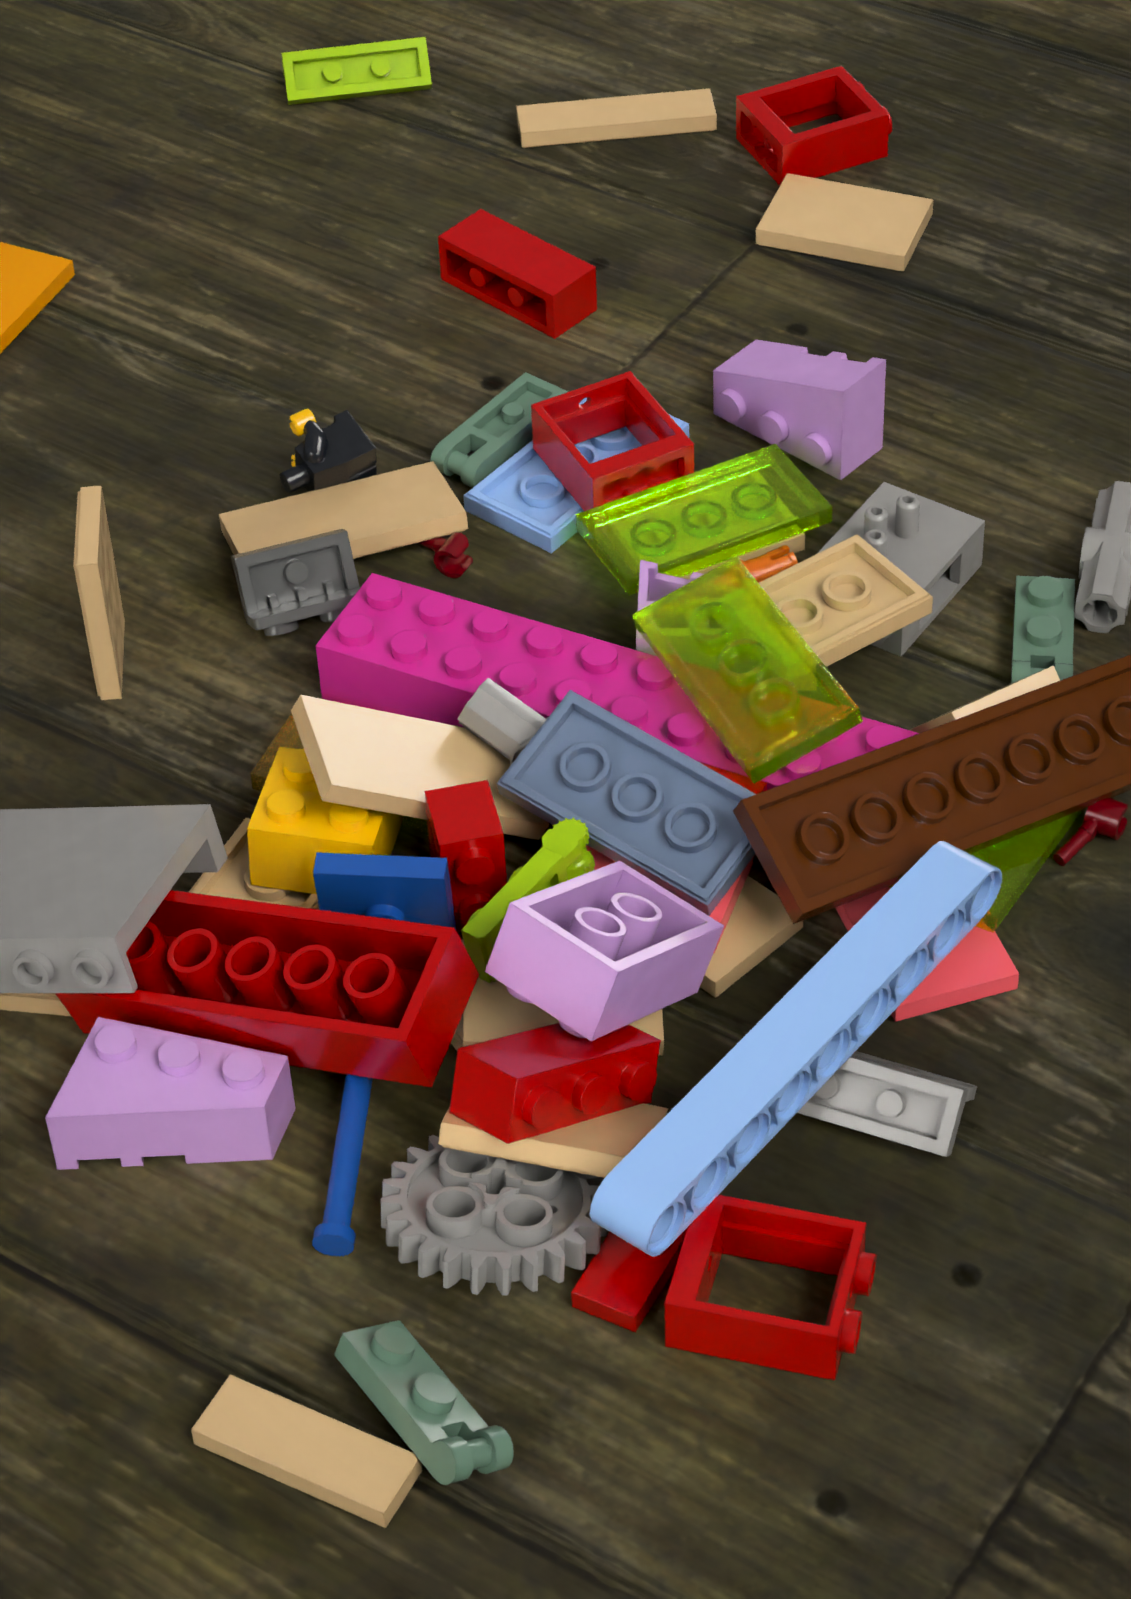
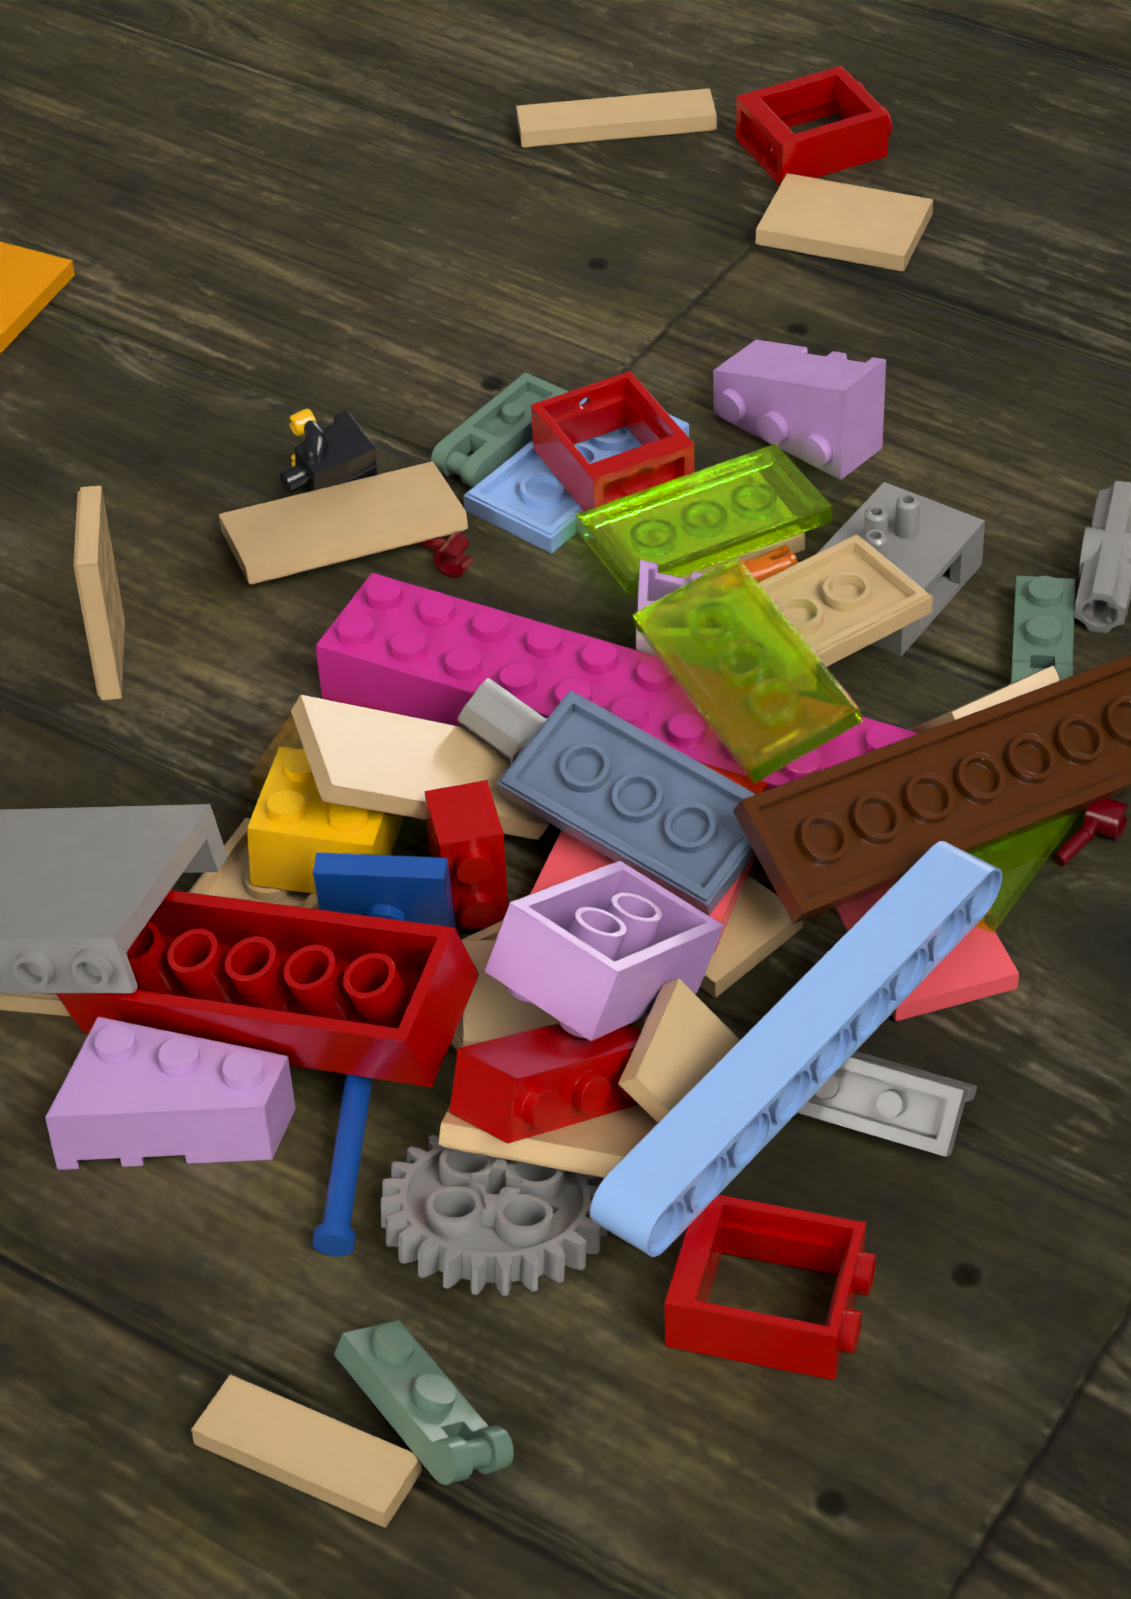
dark grey bracket [231,529,360,636] -> none
lime panel [282,37,432,105] -> none
red brick [438,209,597,339] -> none
lime hinge [461,818,595,983] -> none
red tile [571,1228,687,1333] -> none
none -> tan tile [618,978,740,1123]

